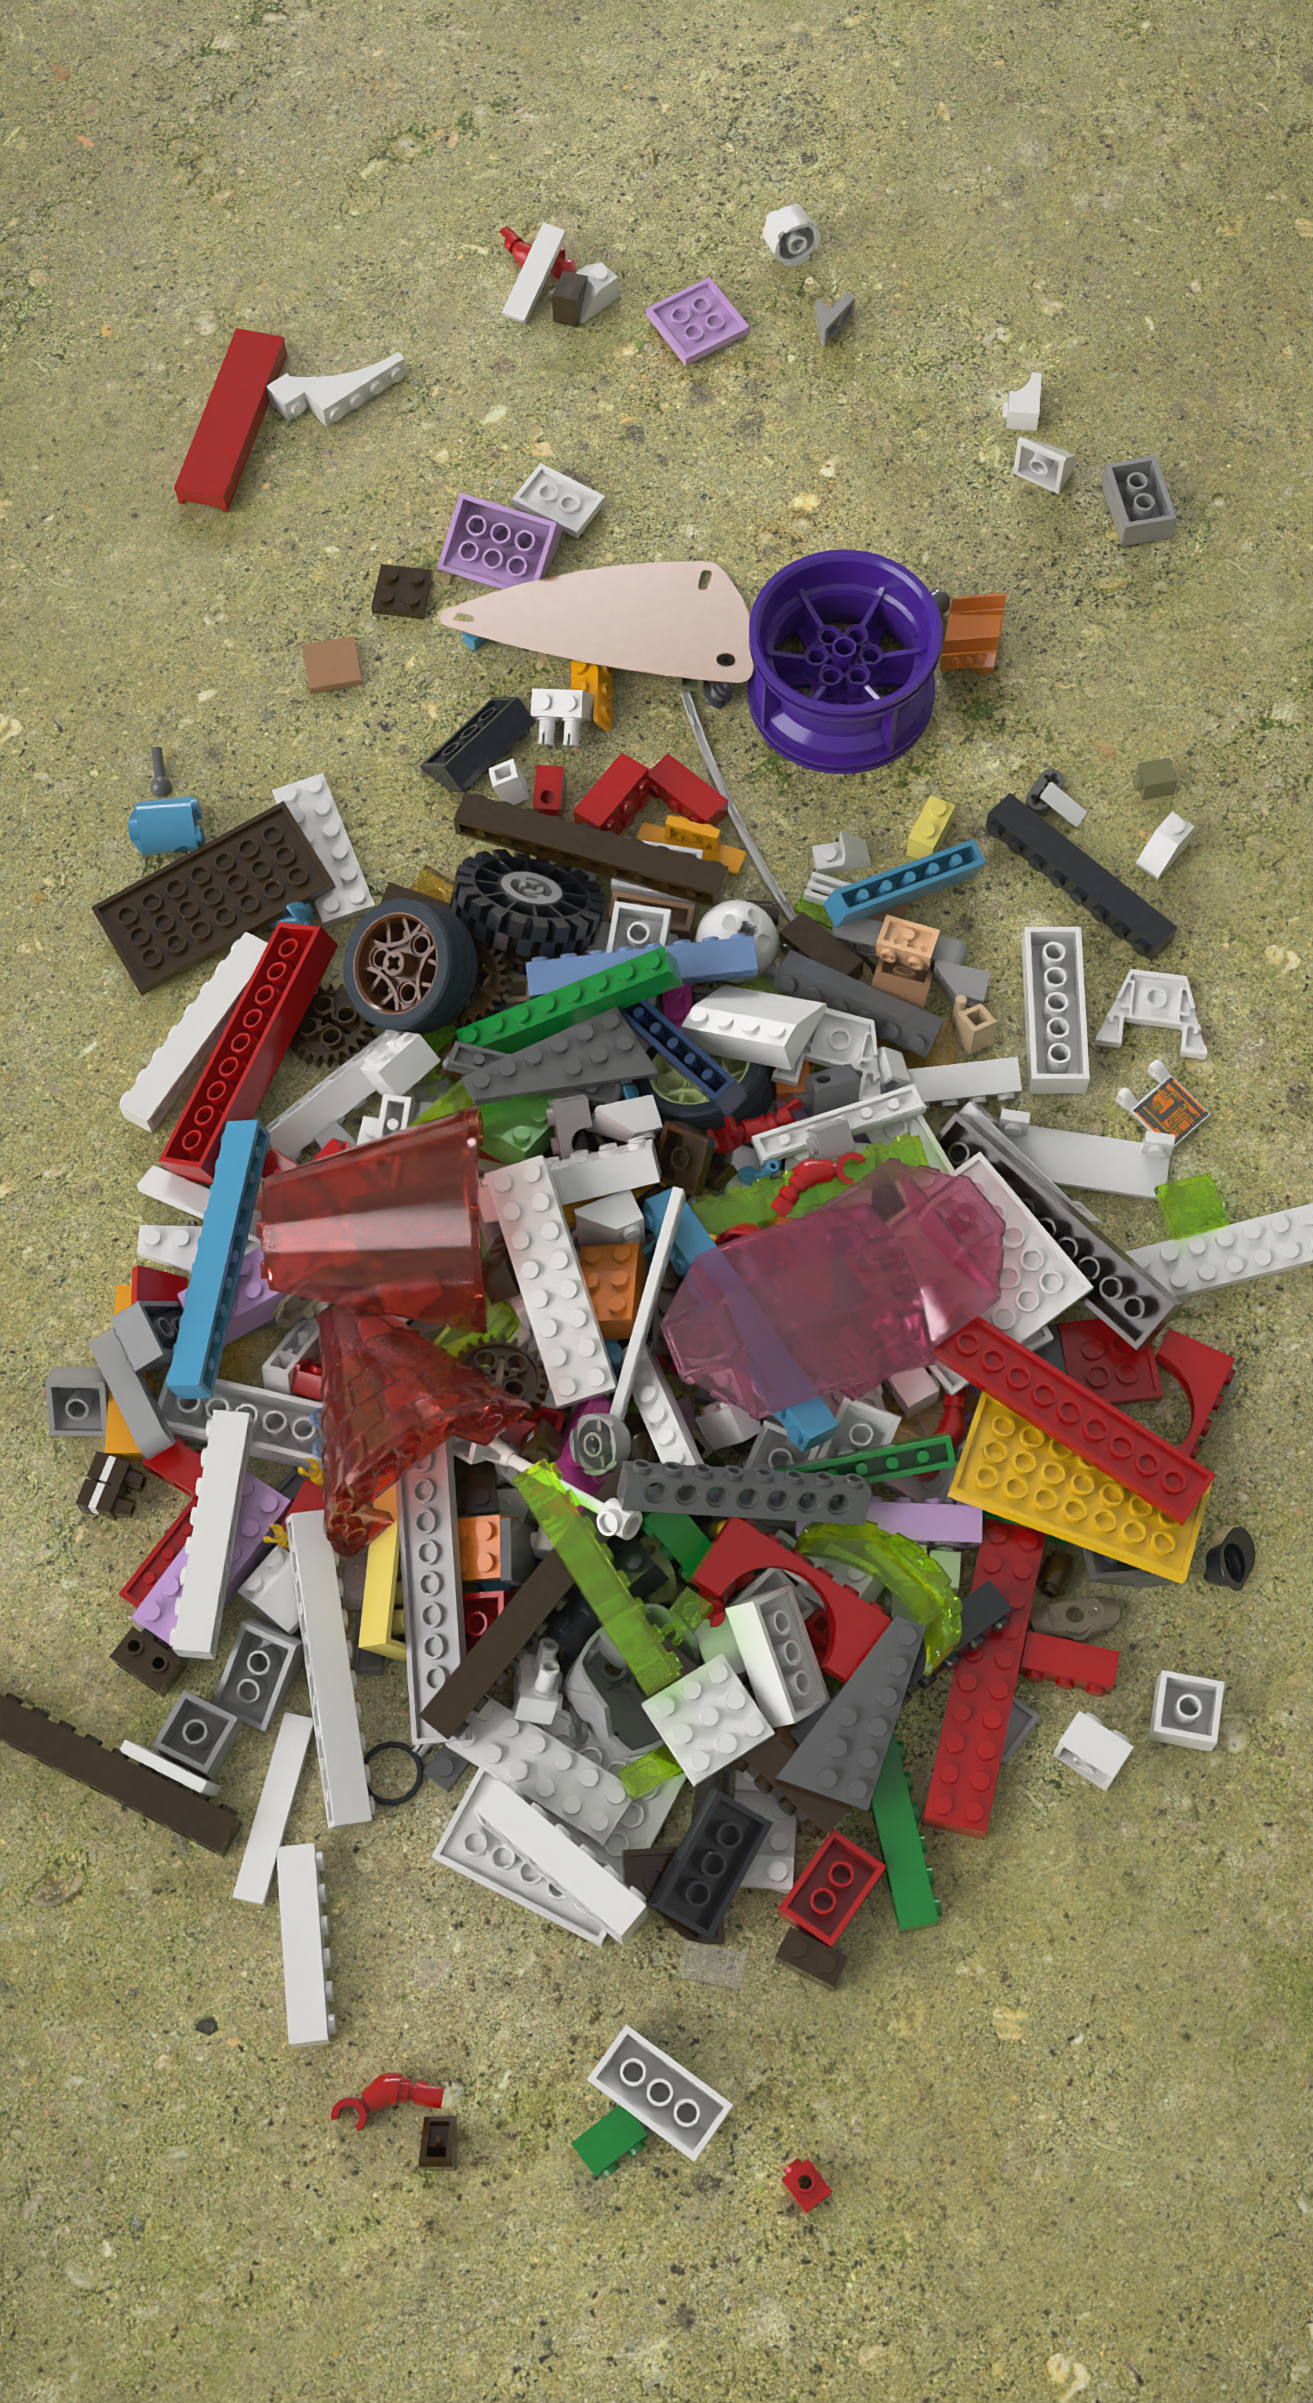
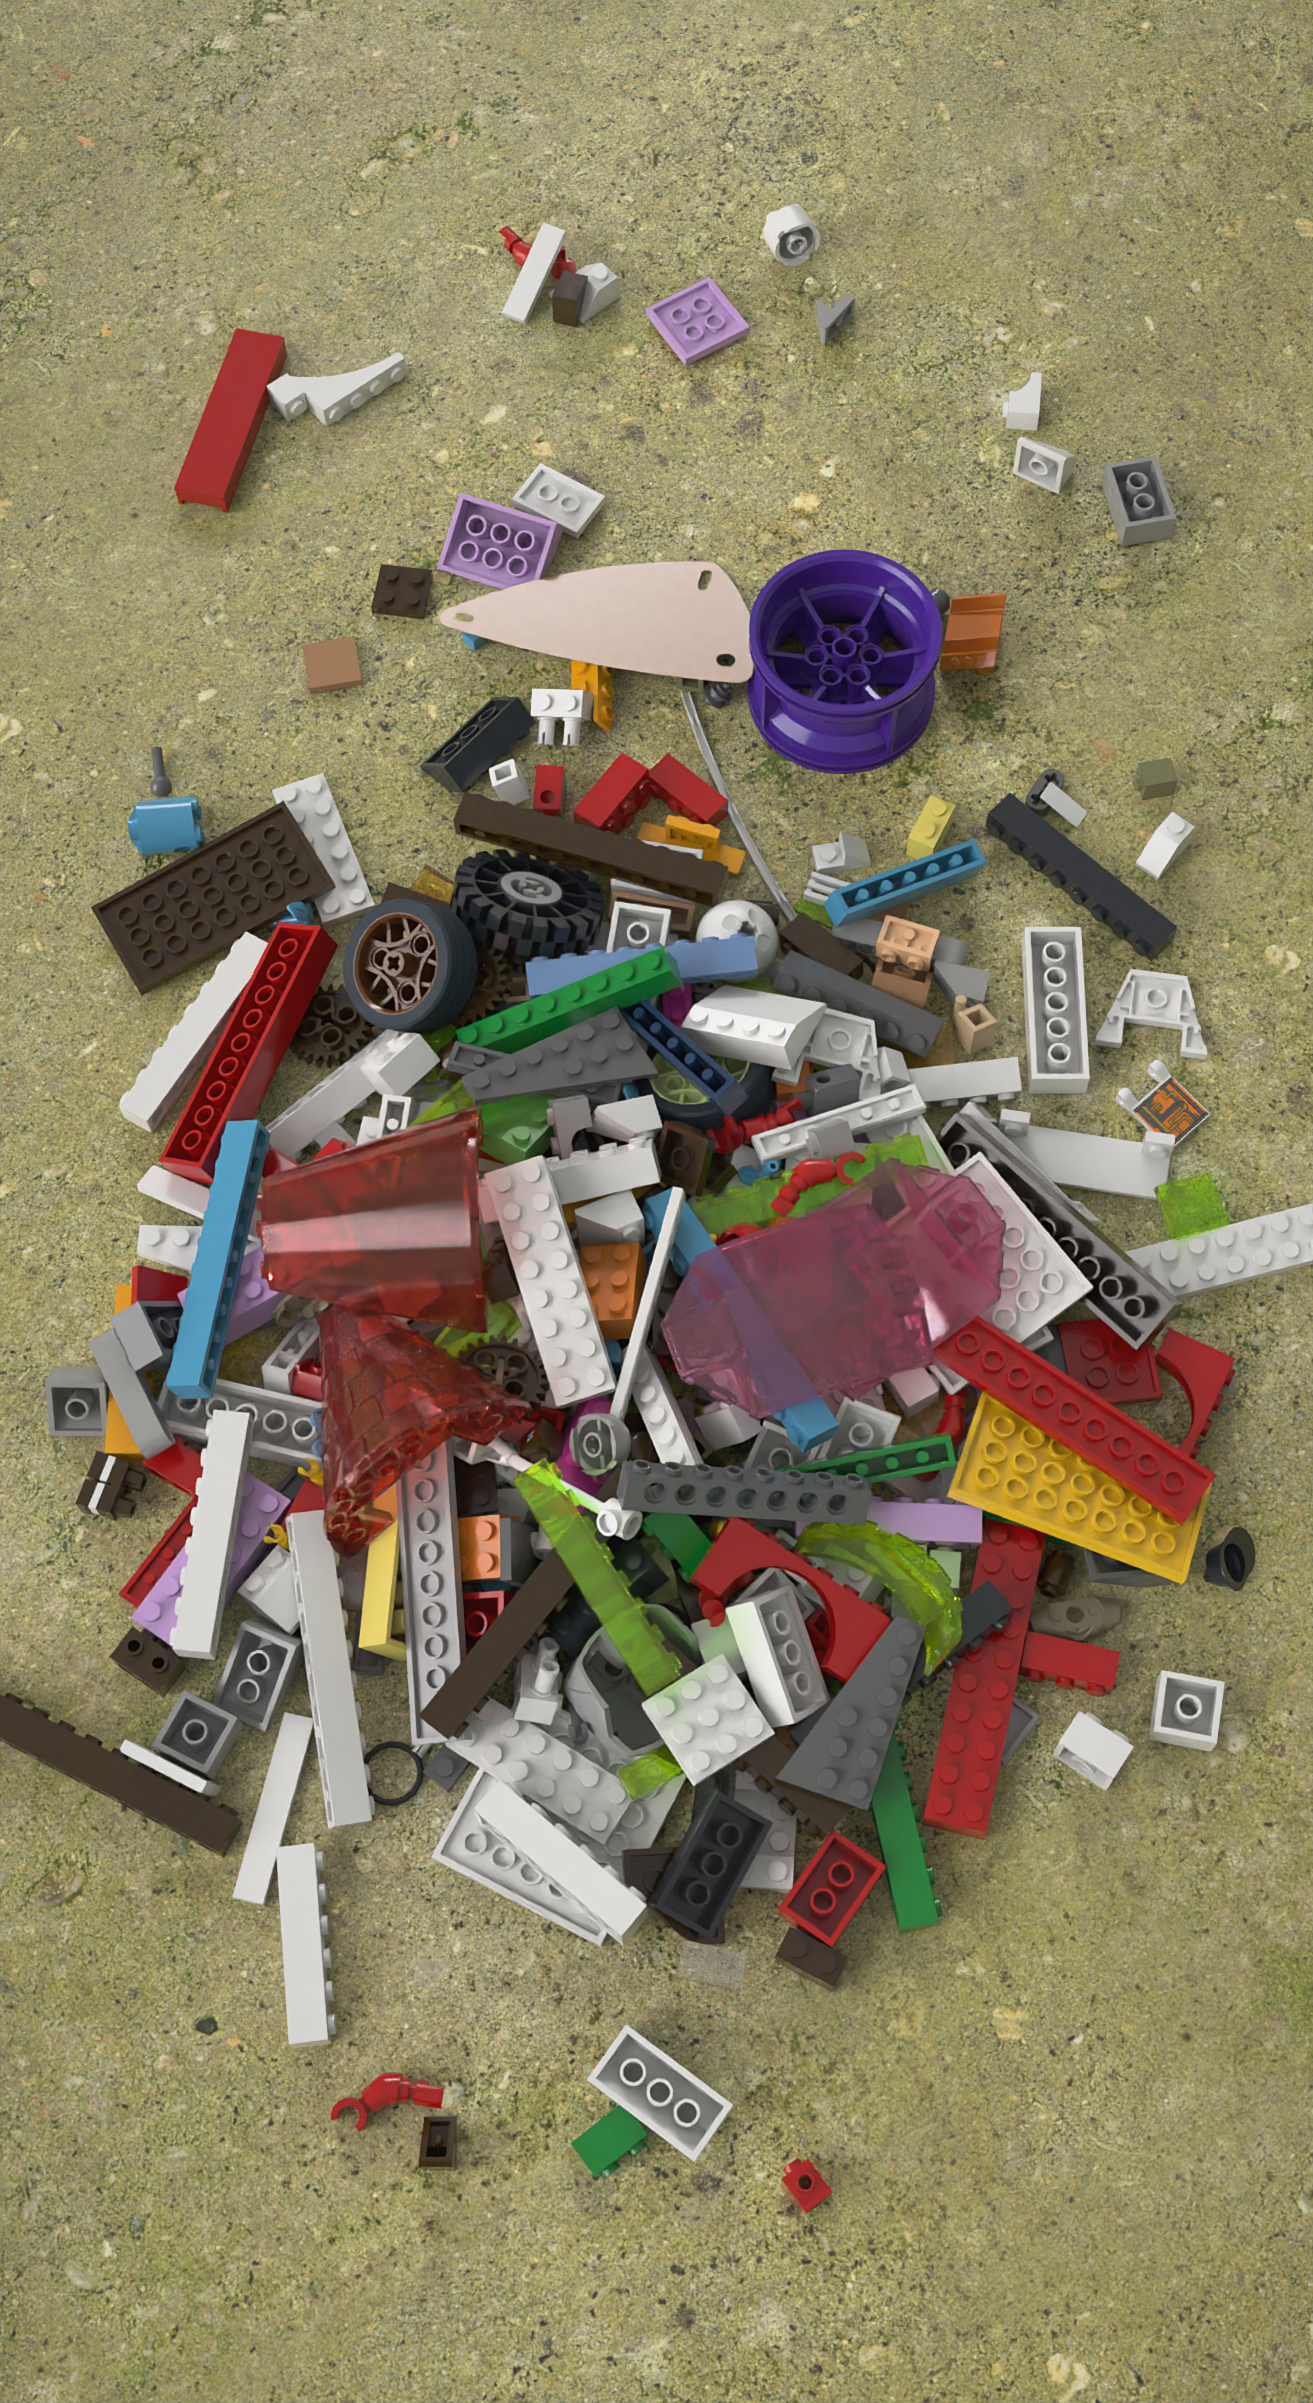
clear neon green plate [660,1587,713,1646] -> none

